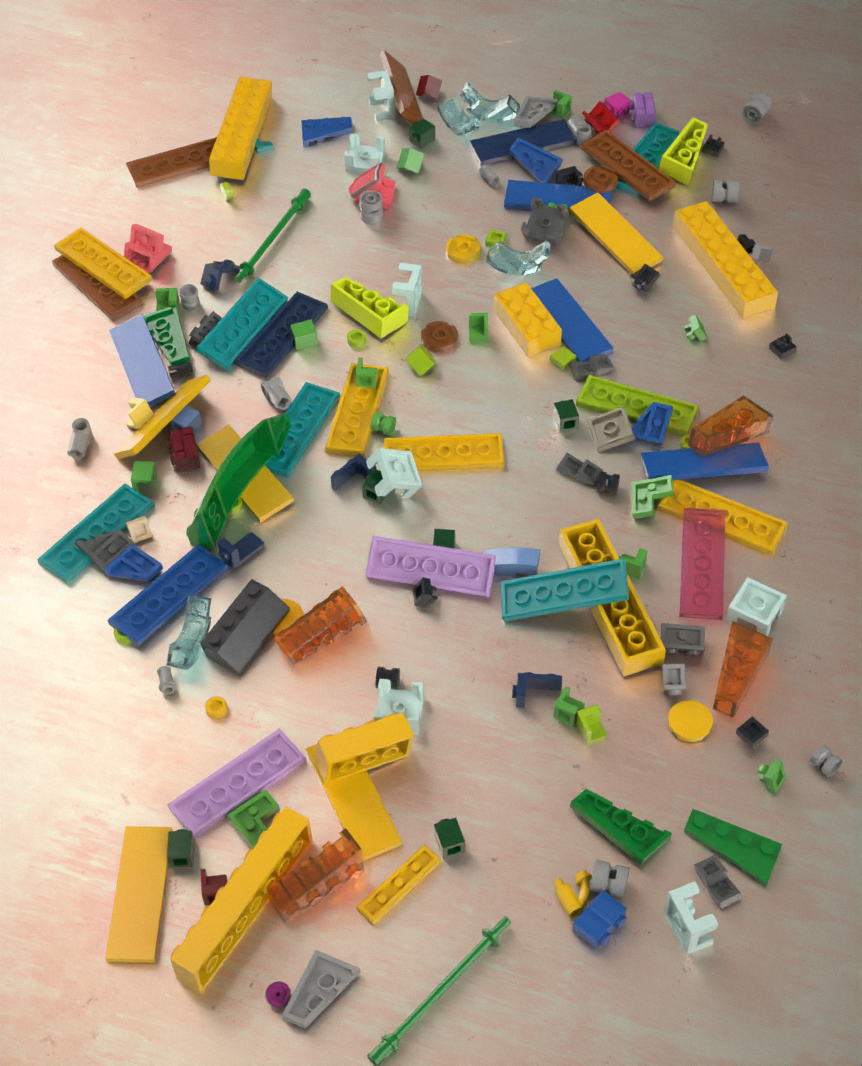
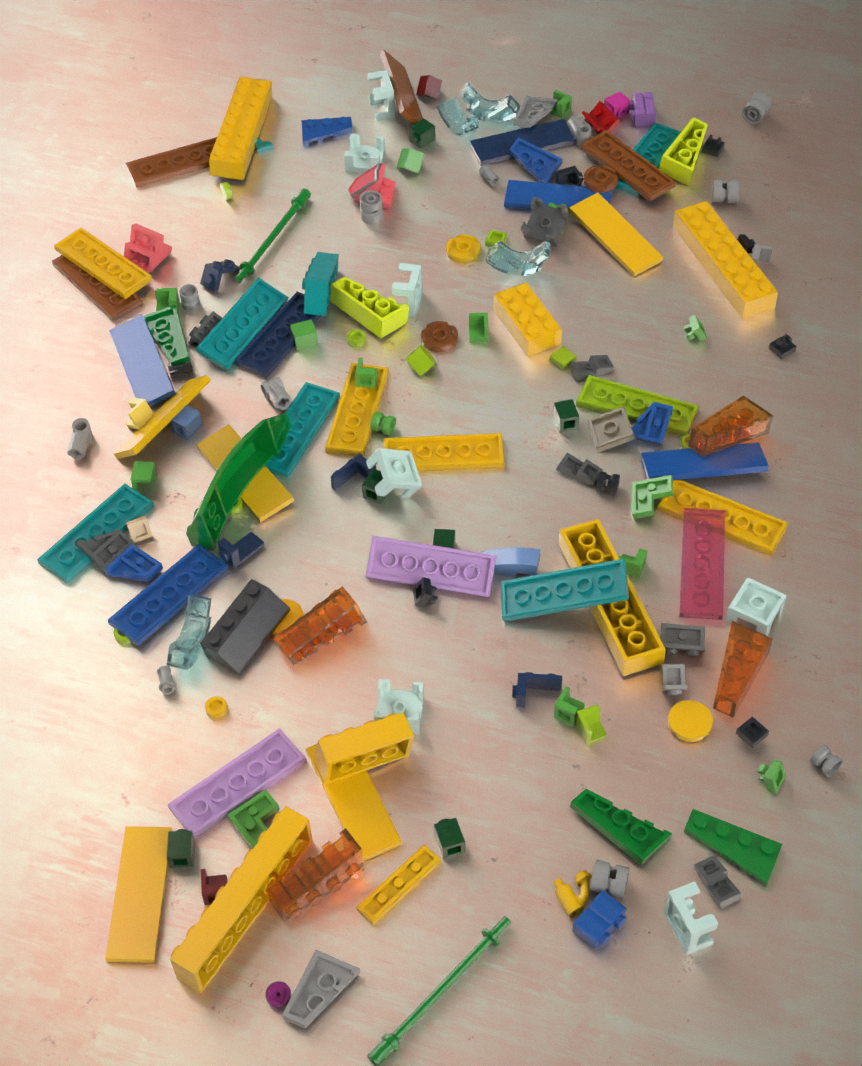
dark red brick [167,426,201,472] -> none
black wheel [375,666,400,690] -> none
blue tile [531,278,613,362] -> none
black bracket [629,264,661,292] -> none
none -> teal wedge [302,252,339,316]

